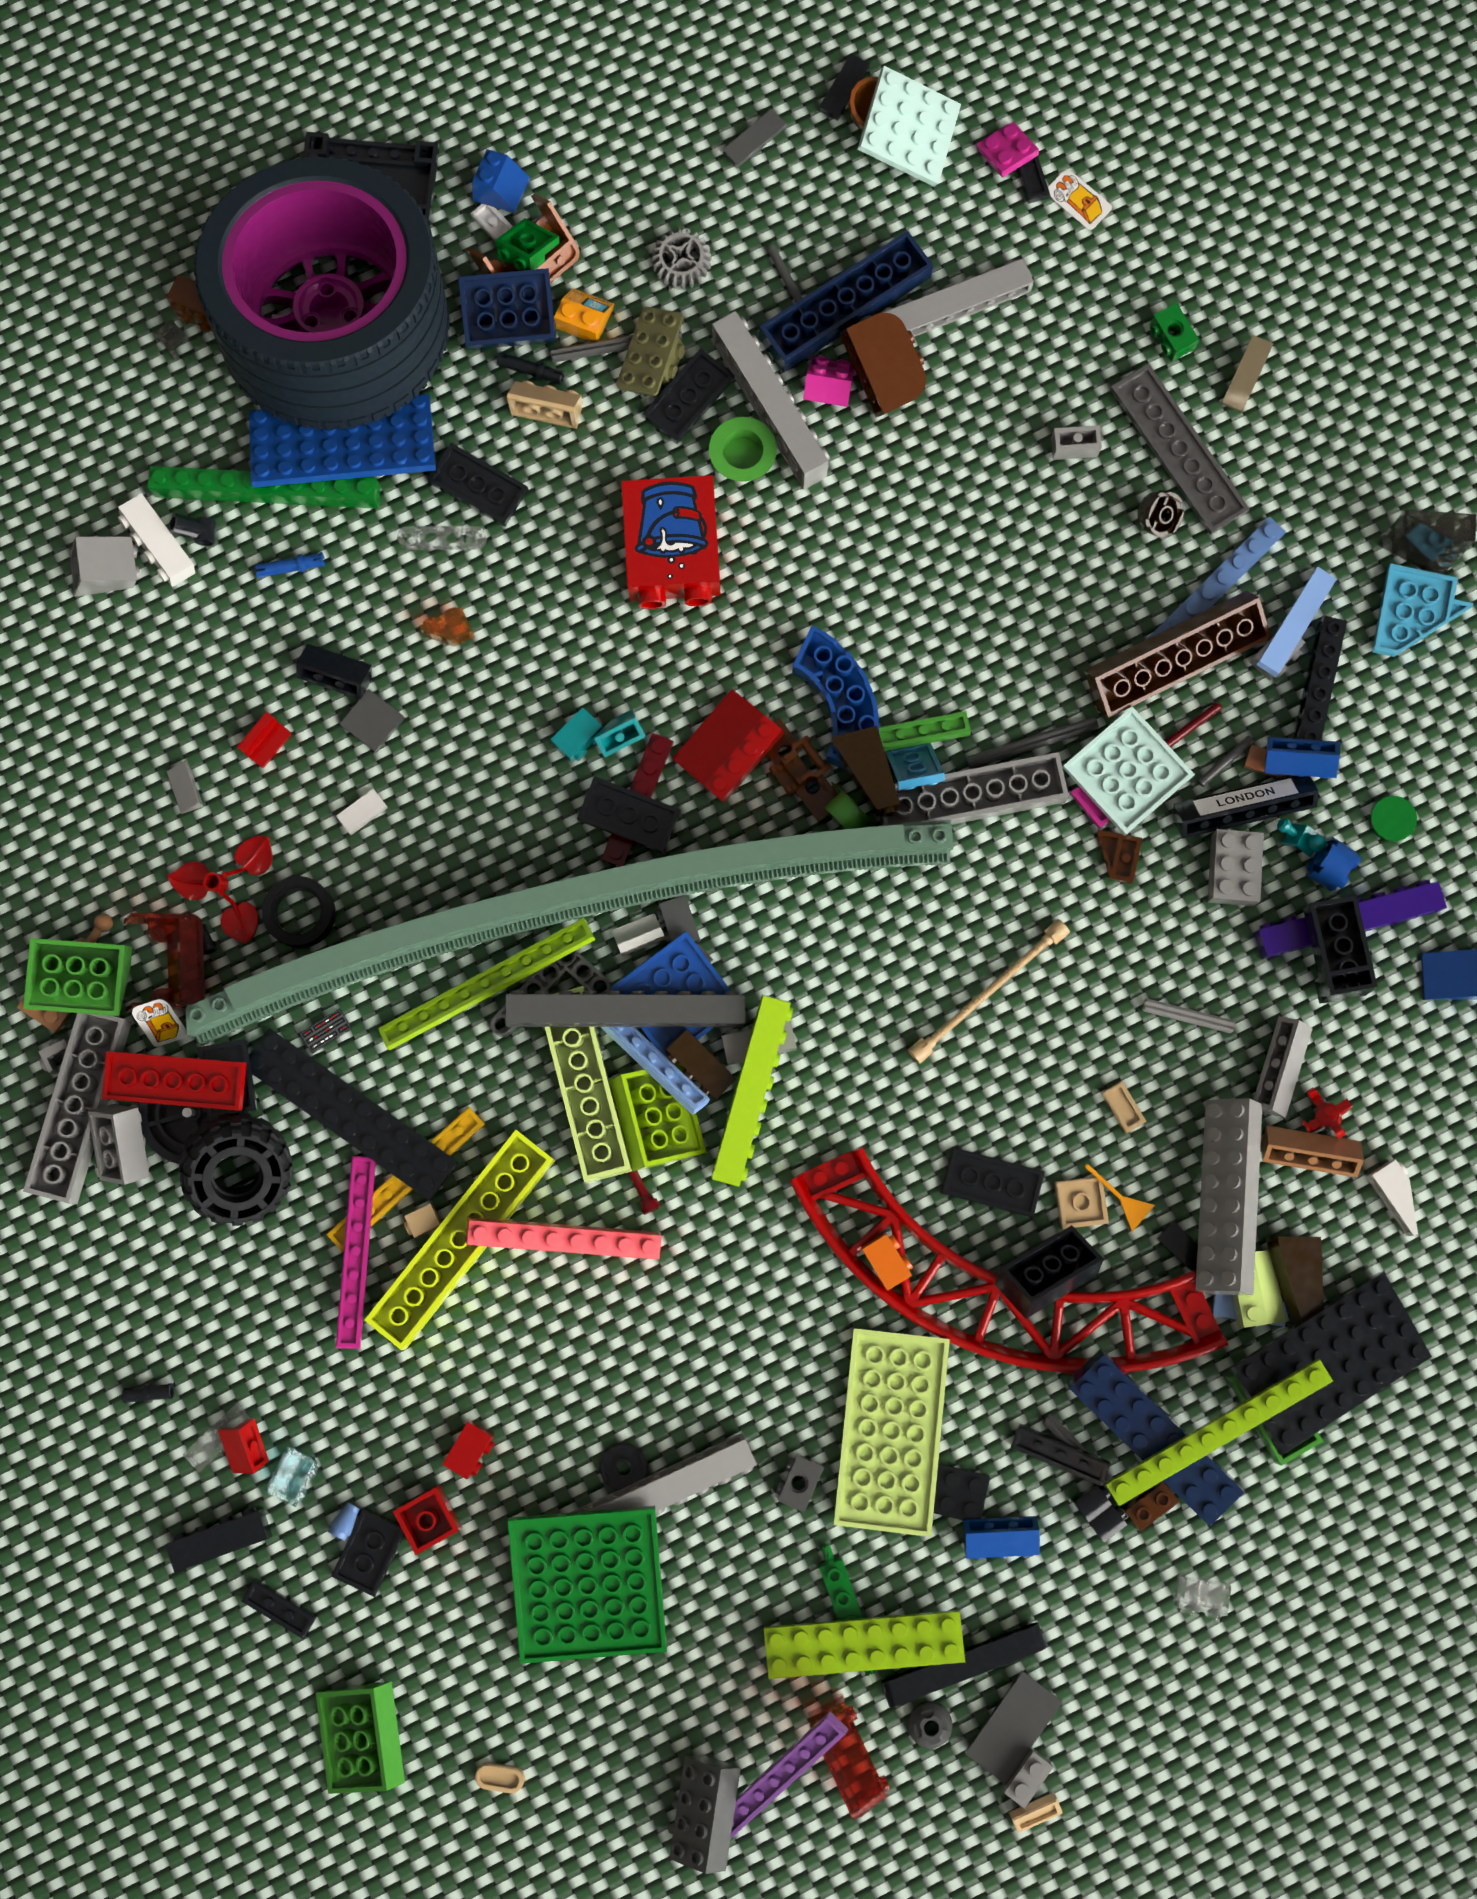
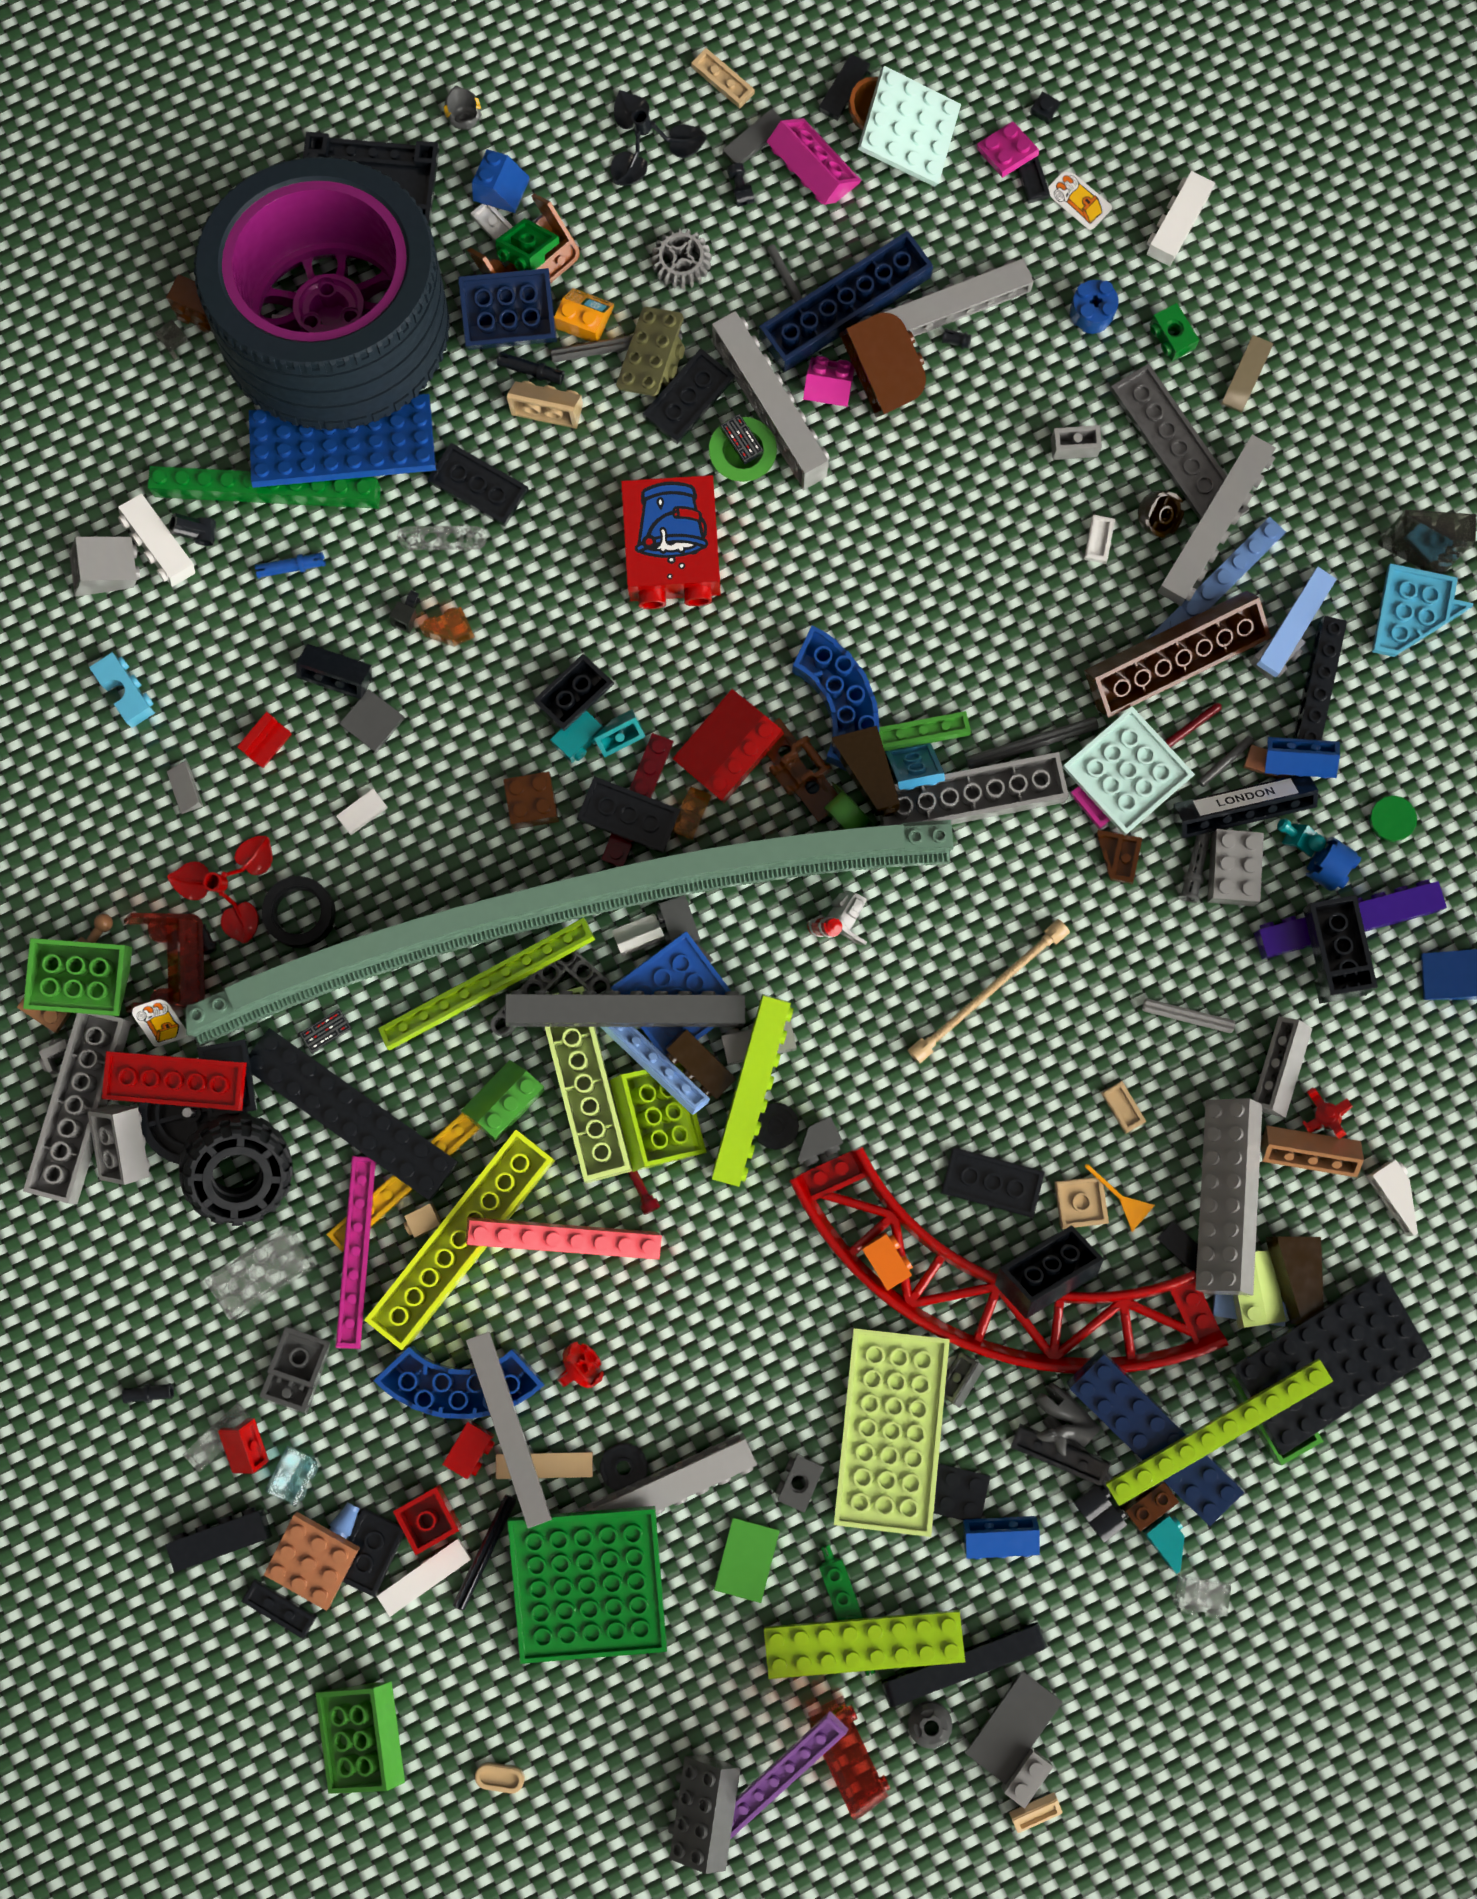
none -> medium azure arch [89,652,155,728]
none -> clear brick [204,1226,316,1320]
none -> dark grey slope [259,1327,331,1415]
none -> nougat plate [264,1512,360,1611]
none -> blue brick [373,1346,545,1419]
none -> white tile [376,1538,472,1617]
none -> pearl dark grey piece [389,590,420,633]
none -> dark grey hair [443,86,482,130]
none -> black axle [453,1494,516,1610]
none -> bright green slope [461,1060,544,1143]
none -> light grey tile [466,1332,552,1528]
none -> tan tile [496,1452,593,1479]
none -> reddish brown brick [503,771,559,830]
none -> black slope [533,654,614,731]
none -> red tile [557,1342,604,1388]
none -> black plant [610,90,707,186]
none -> clear orange slope [673,786,712,840]
none -> tan plate [691,48,755,109]
none -> bright green tile [714,1517,780,1603]
none -> tile [720,414,764,465]
none -> black leg [727,163,755,207]
none -> black tile [754,1103,799,1150]
none -> dark pink slope [767,118,862,205]
none -> dark grey slope [797,1116,843,1167]
none -> light grey piece [807,891,867,945]
none -> black pin [942,328,972,350]
none -> dark grey slope [944,1351,984,1408]
none -> black plate [1030,91,1061,124]
none -> dark grey piece [1036,1382,1101,1456]
none -> blue brick [1070,280,1119,334]
none -> white tile [1084,515,1115,564]
none -> teal slope [1142,1514,1185,1574]
none -> white brick [1146,171,1215,267]
none -> light grey brick [1157,434,1276,606]
none -> dark grey pin [1178,833,1211,903]

